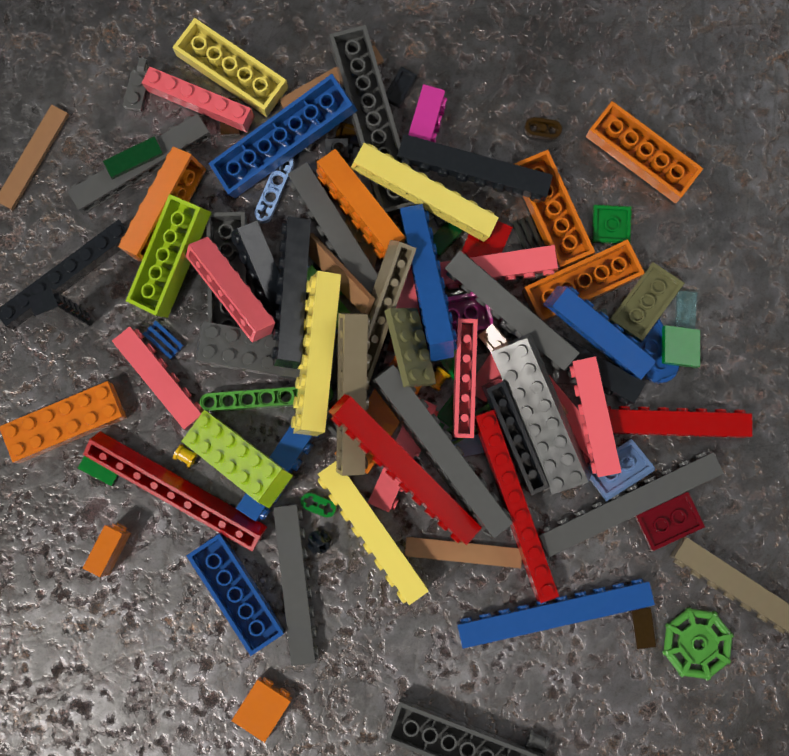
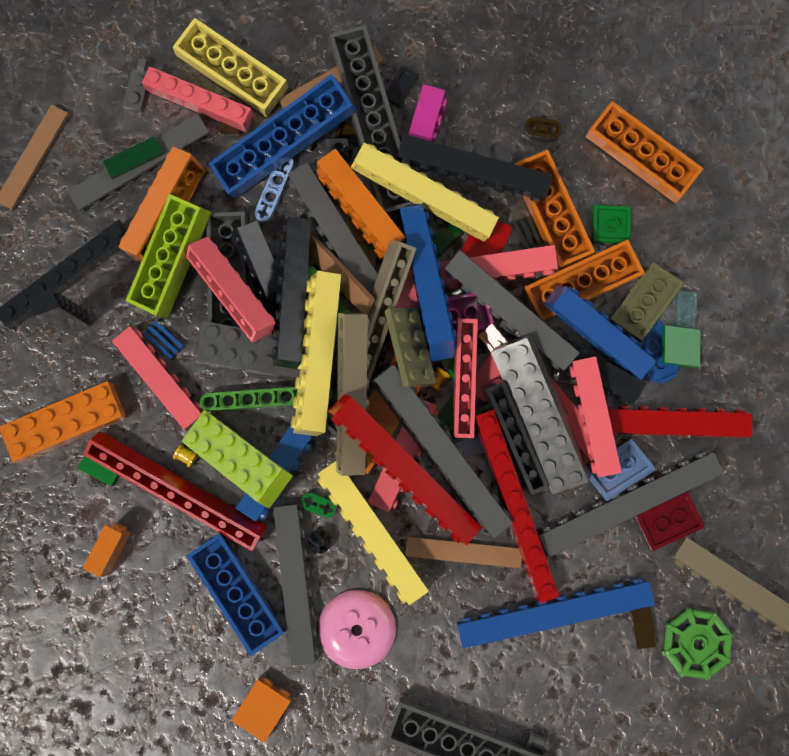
none -> bright pink brick [318,589,396,669]

